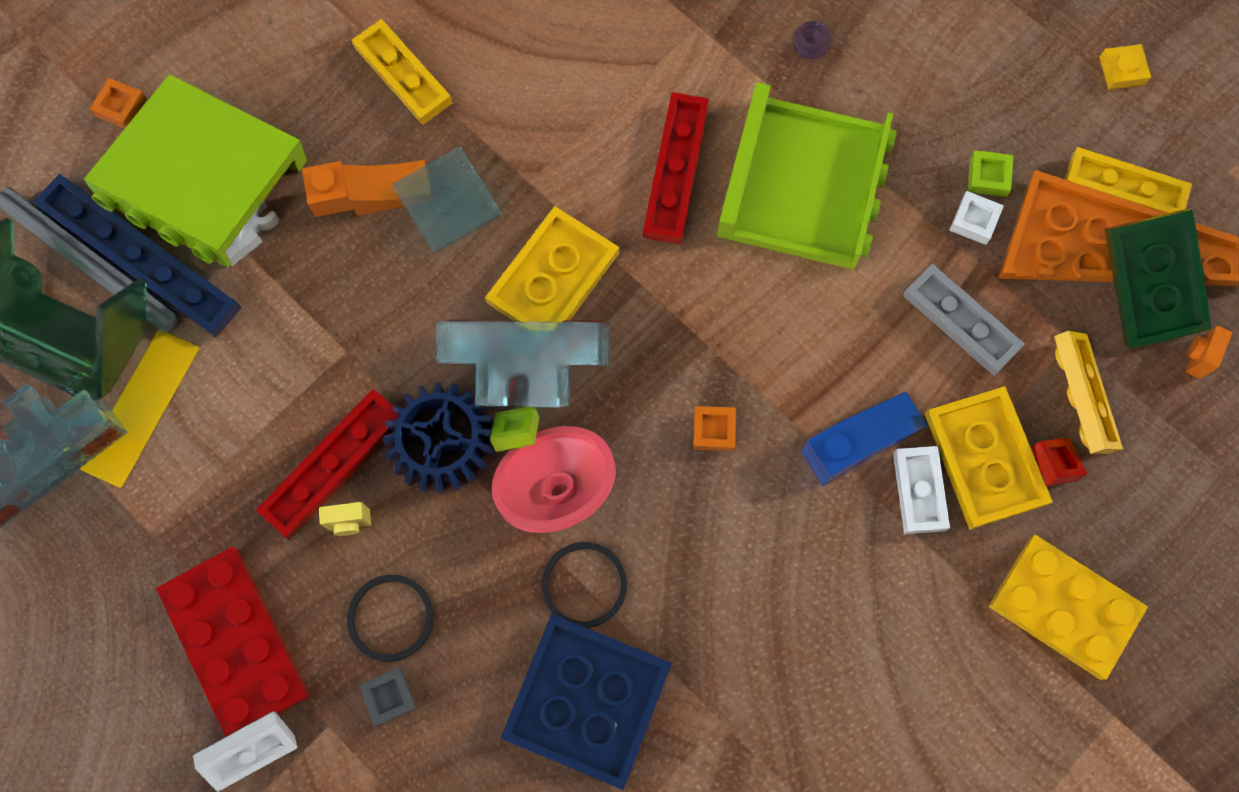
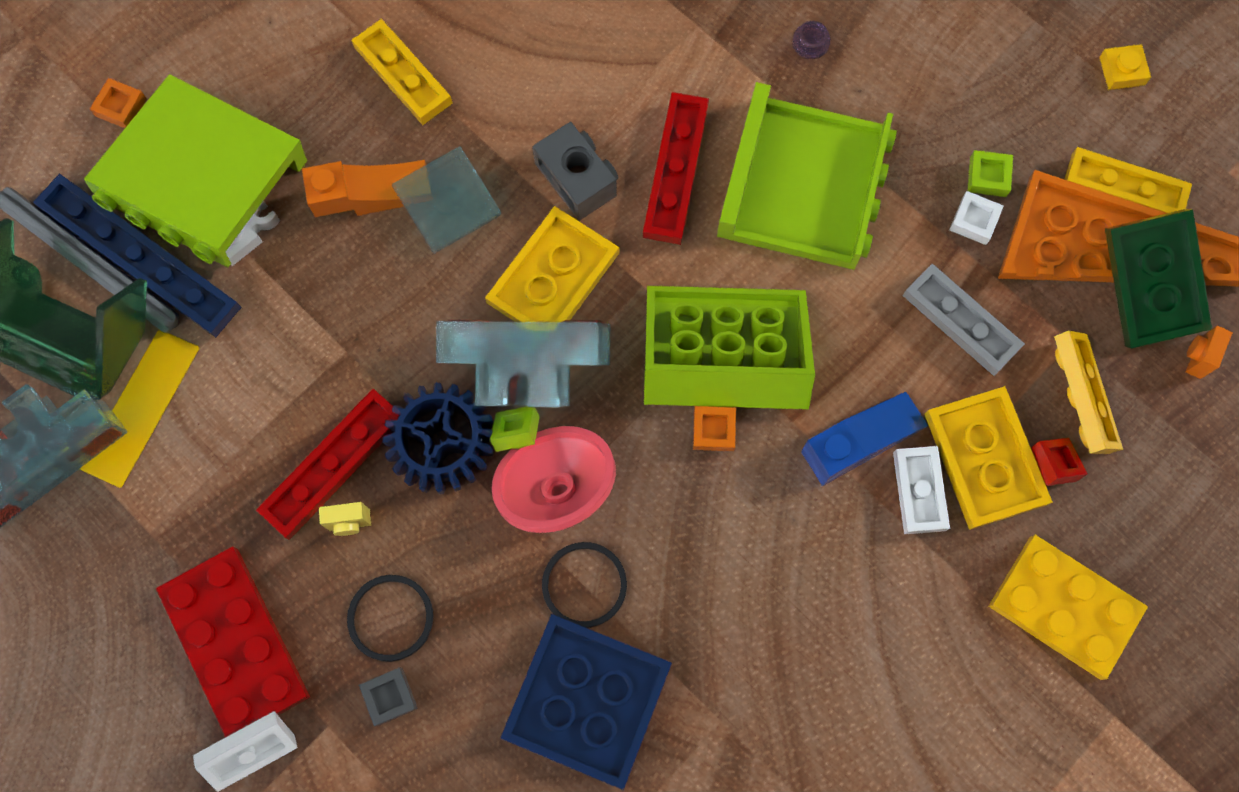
none -> dark grey brick [532,121,618,221]
none -> lime slope [644,286,815,409]

